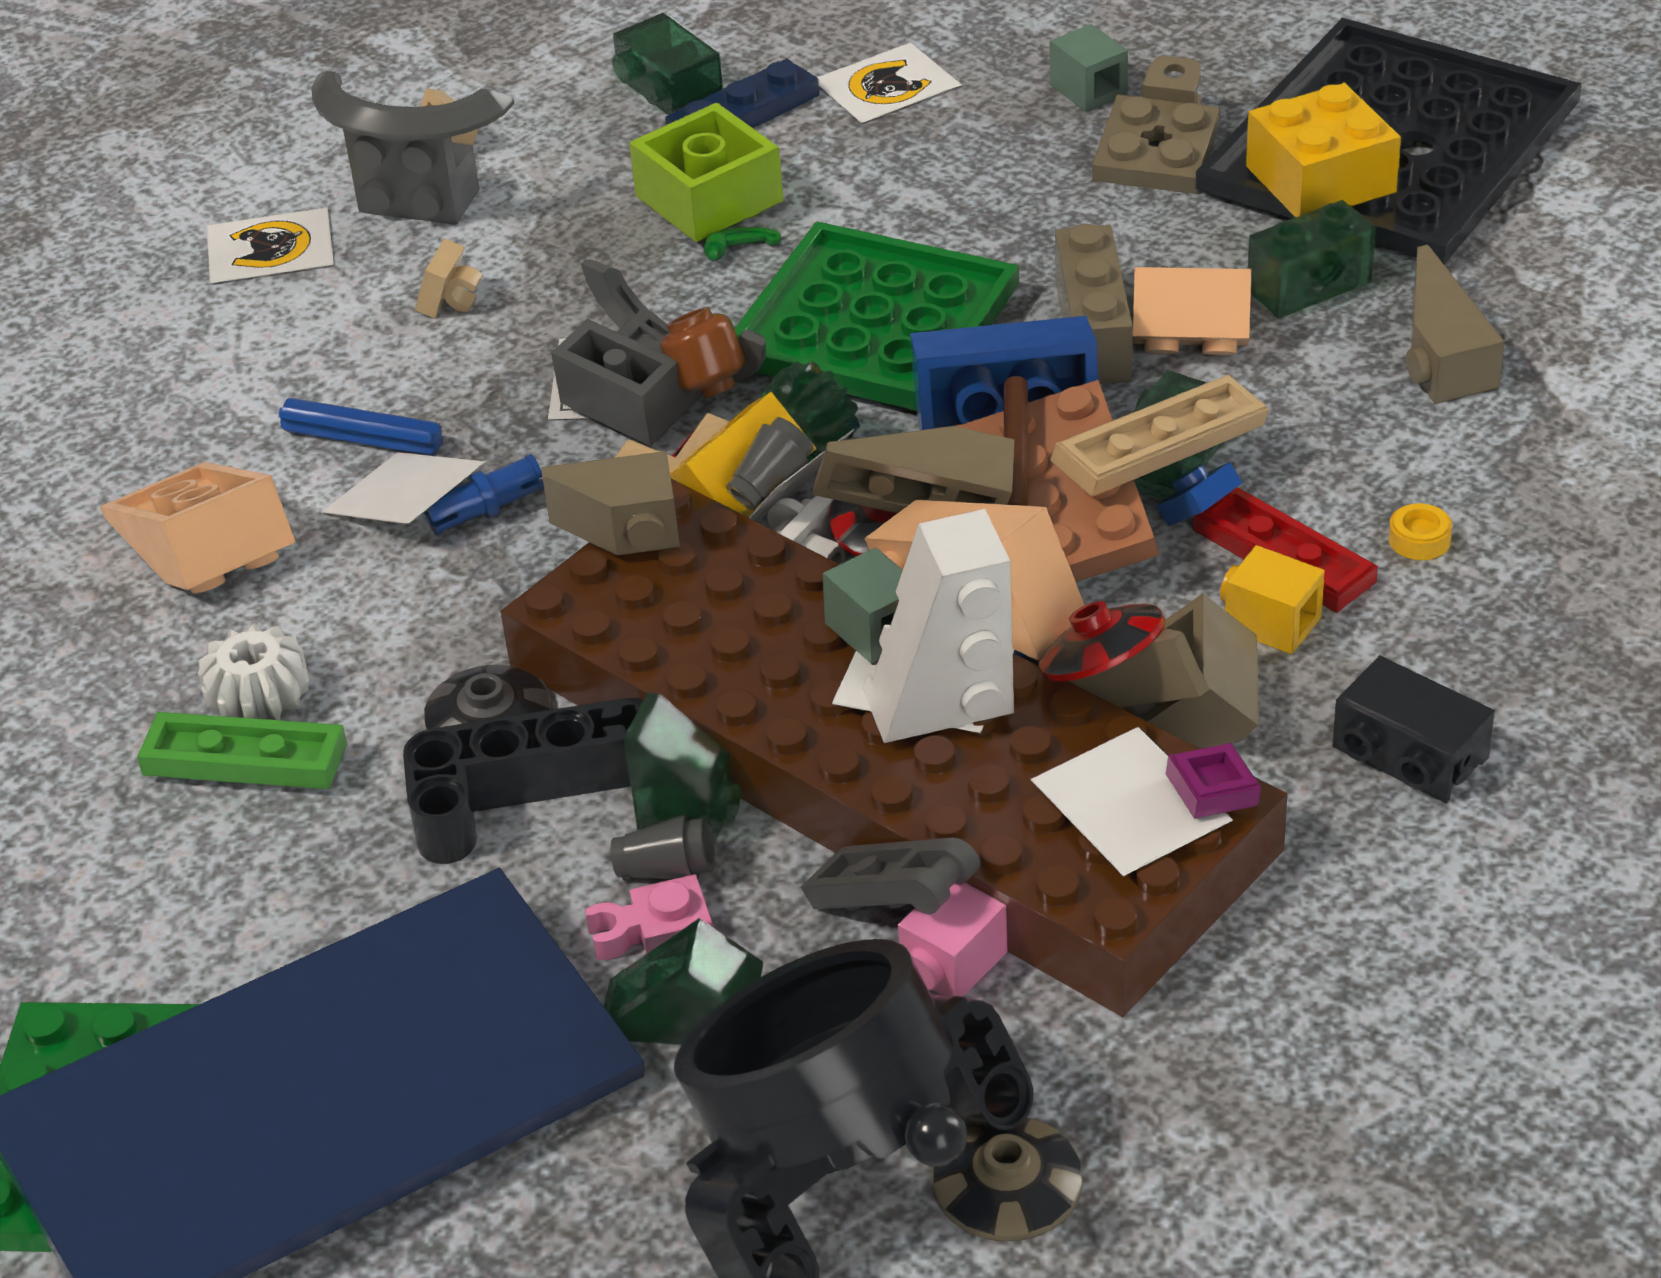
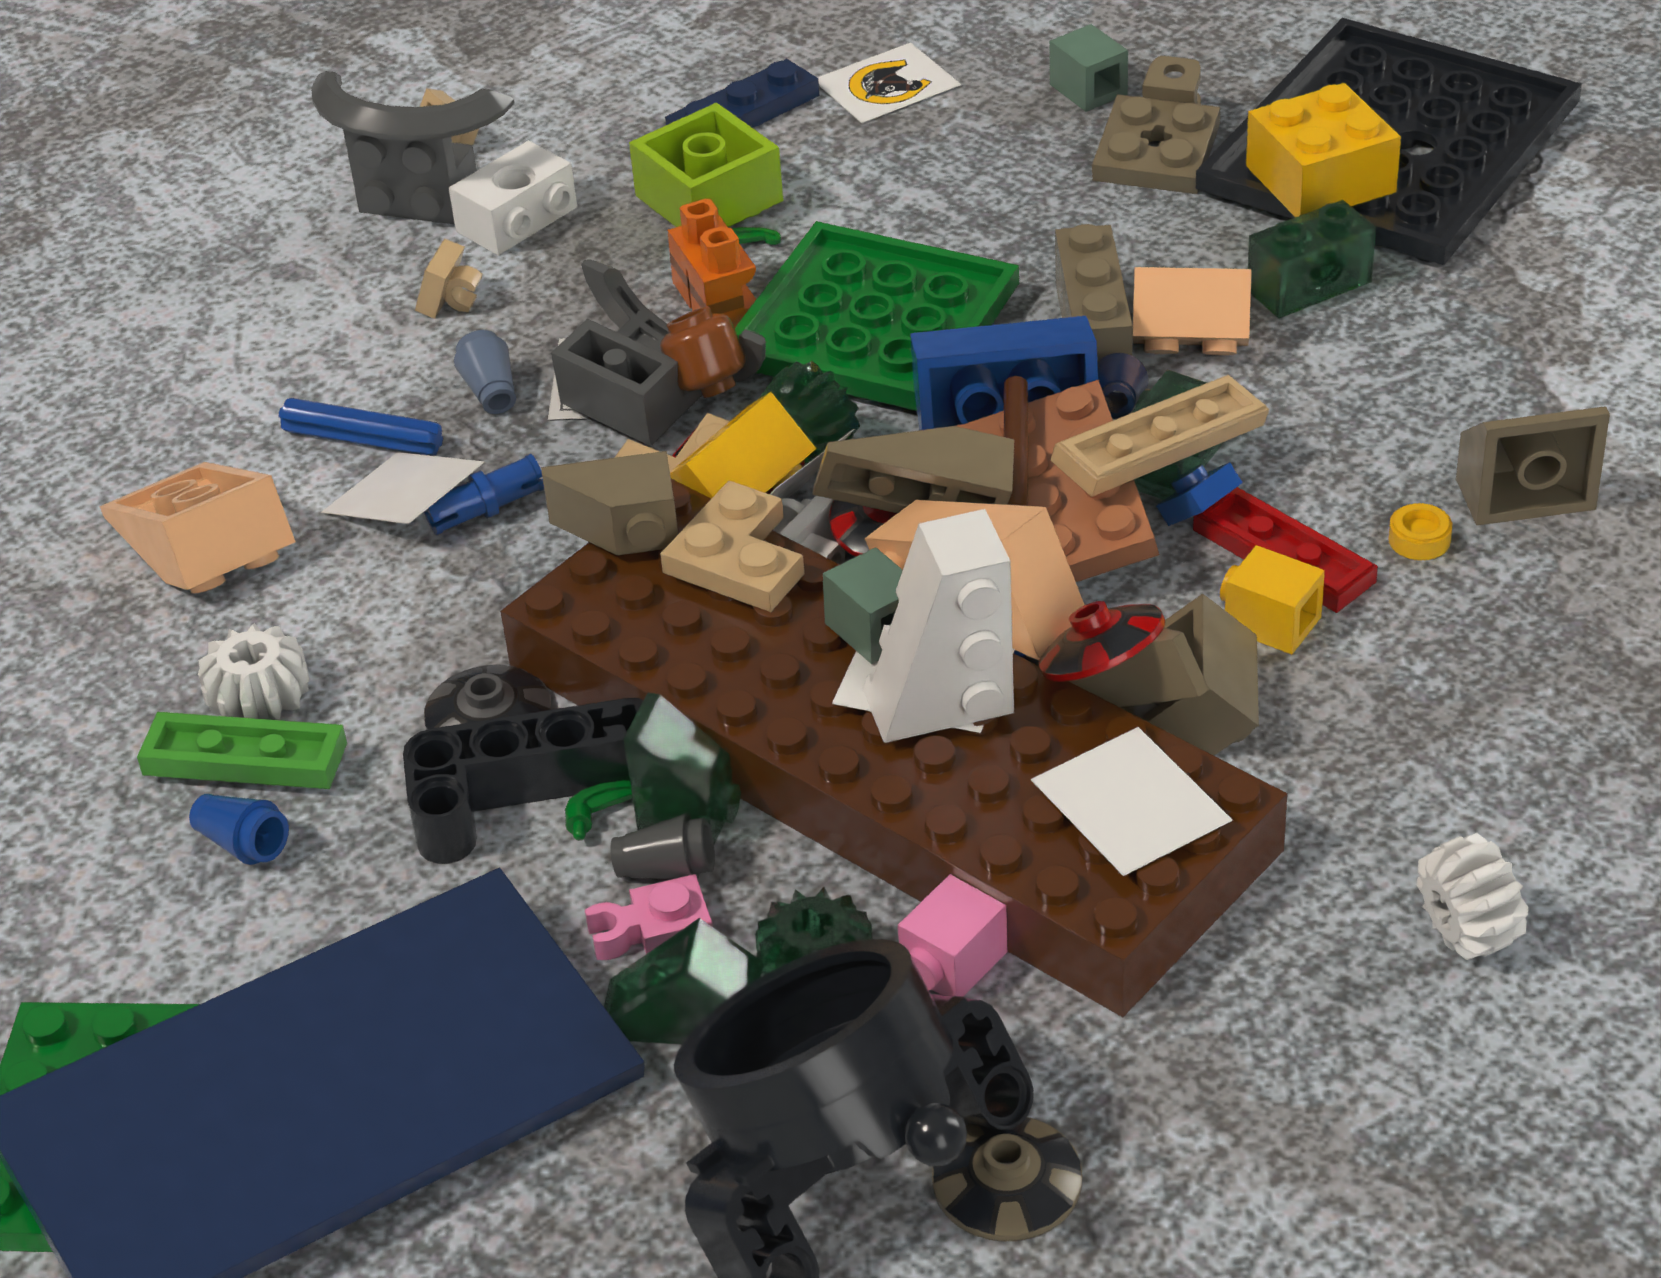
sticker [207,207,334,284] -> none
clear green brick [612,13,723,115] -> none
dark grey cone [726,417,814,510] -> none
dark grey plate [800,838,980,914] -> none
magenta tile [1165,743,1261,819] -> none
black hinge [1332,655,1495,804] -> none
dark tan slope [1406,245,1505,404] -> none
none -> blue cone [189,794,289,865]
none -> white brick [449,140,577,256]
none -> sand blue cone [454,330,516,414]
none -> green piece [565,780,654,841]
none -> tan plate [660,480,805,612]
none -> orange hips [667,199,756,328]
none -> clear green gear [755,887,873,976]
none -> dark blue cone [1098,353,1149,419]
none -> white gear [1417,833,1528,960]
none -> dark tan slope [1456,406,1610,526]

